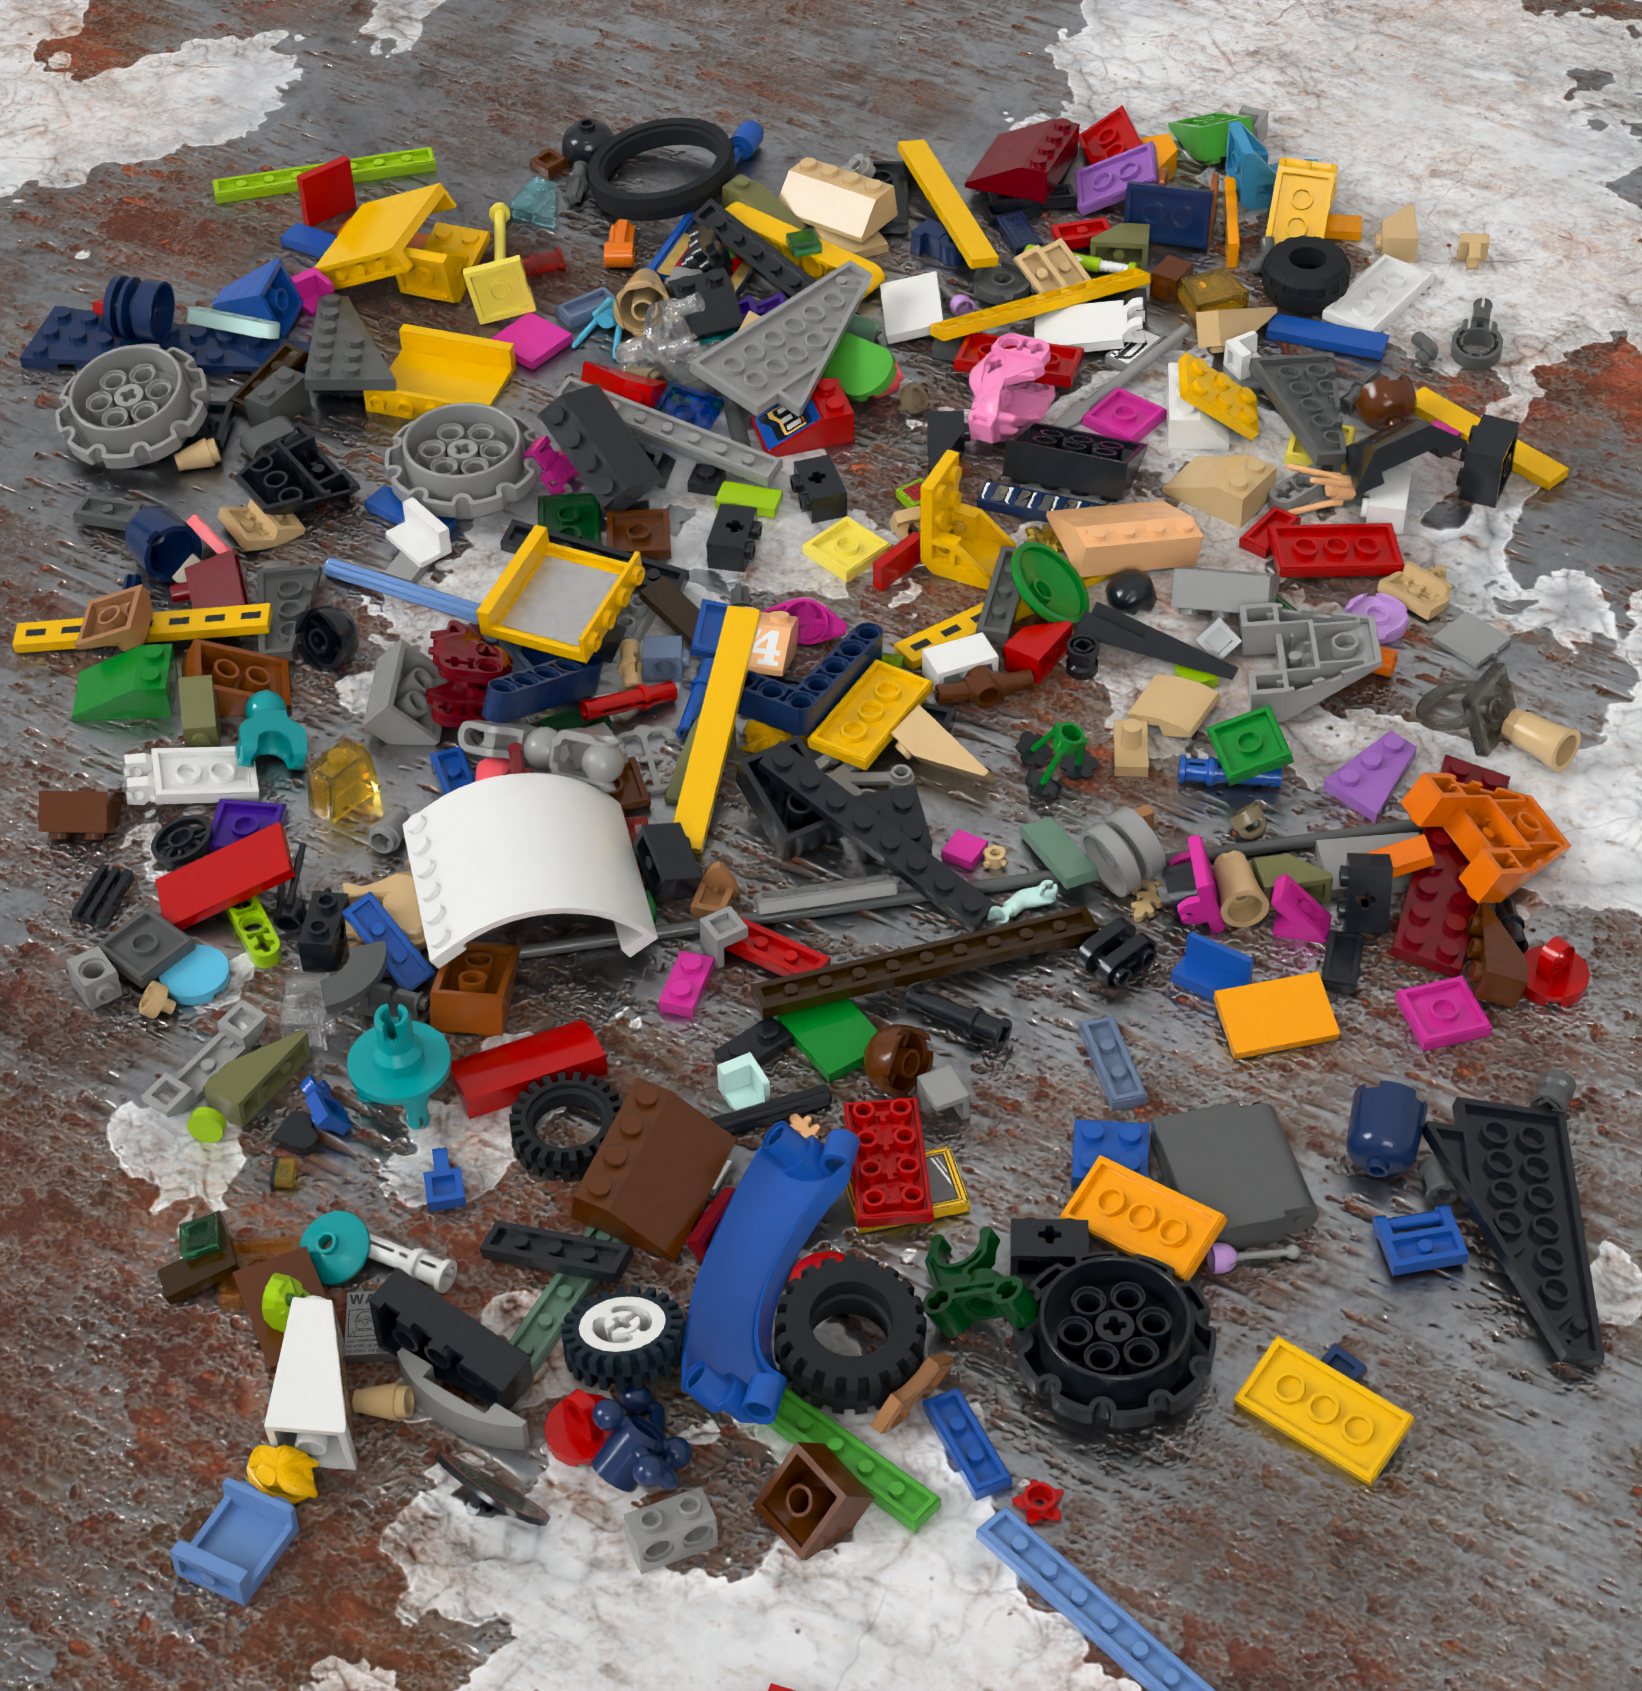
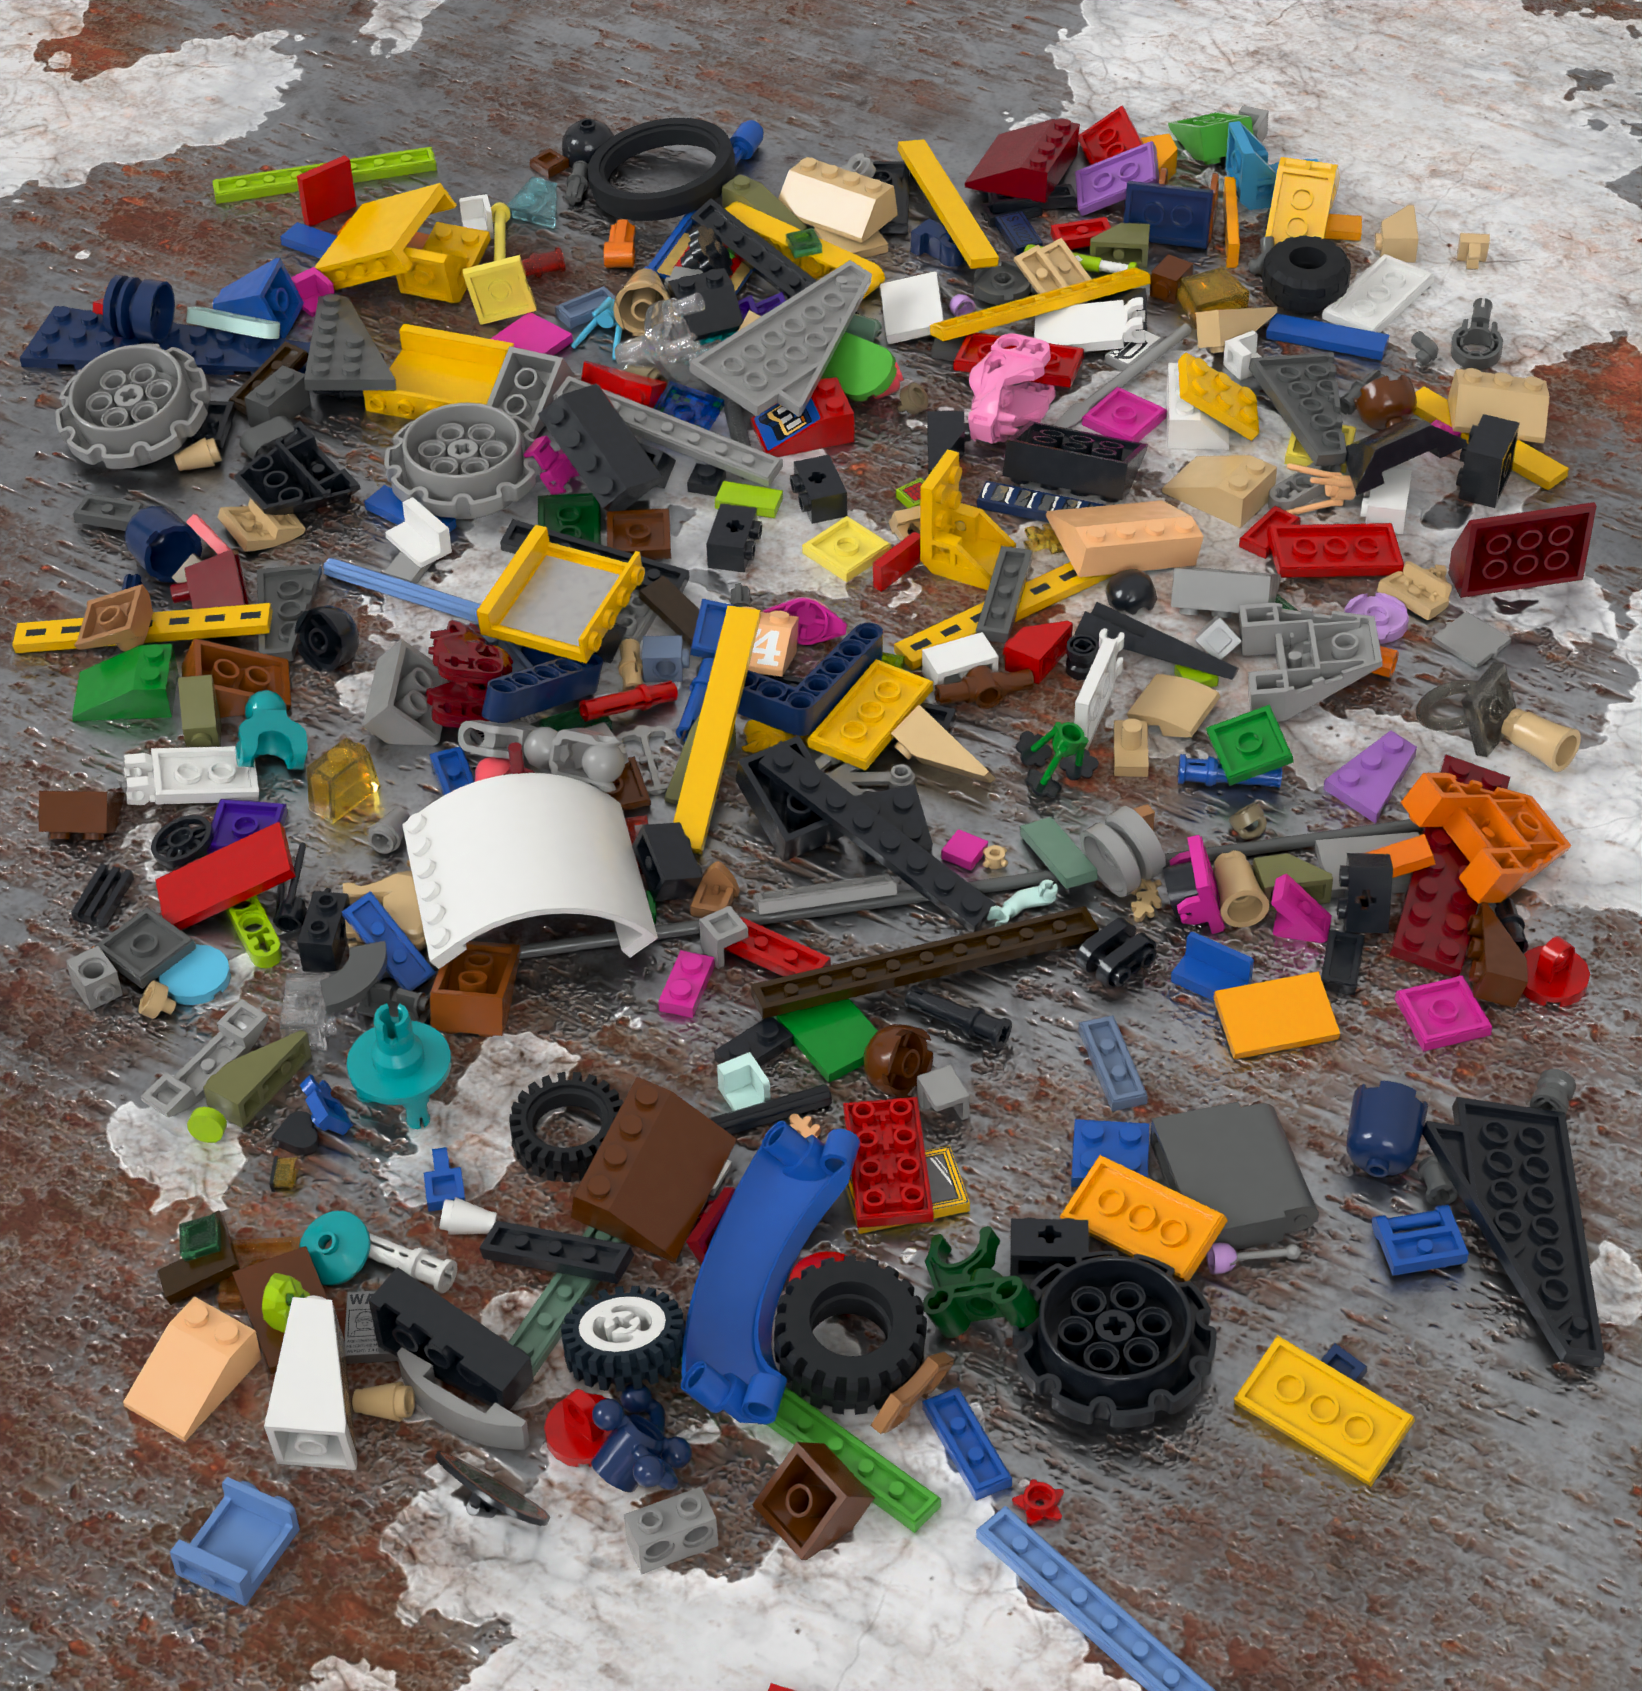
yellow hat [247,1444,319,1505] -> none
red slope [449,1019,608,1119] -> none
green dish [1011,541,1089,626] -> none
none -> light nougat slope [123,1296,262,1442]
none -> white cone [439,1197,497,1235]
none -> white panel [459,194,494,239]
none -> light grey slope [486,346,574,437]
none -> white tile [1074,628,1124,750]
none -> tan slope [1447,368,1549,444]
none -> dark red slope [1448,502,1597,598]

